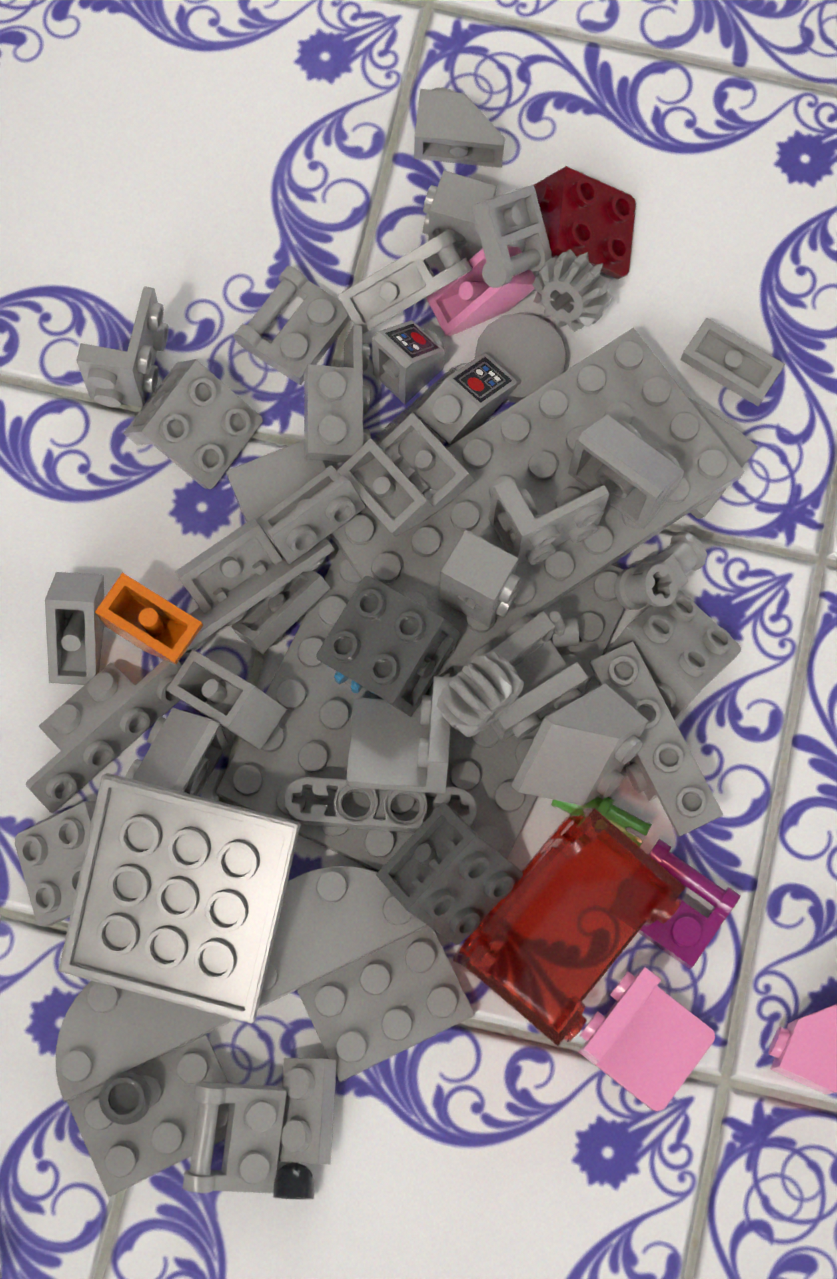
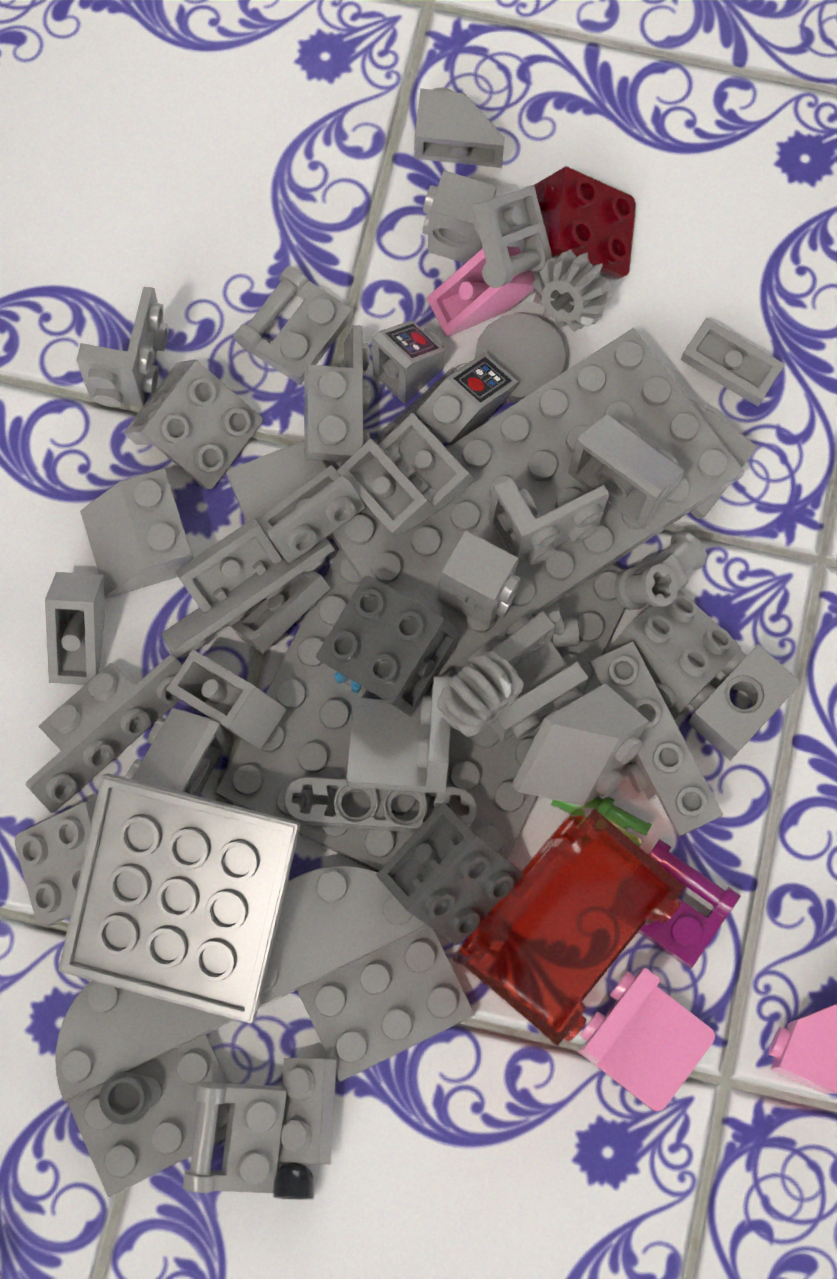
orange slope [95,572,203,665] -> none
light grey plate [338,229,473,334] -> none
none -> light grey slope [80,468,193,599]
none -> light grey brick [687,644,802,761]

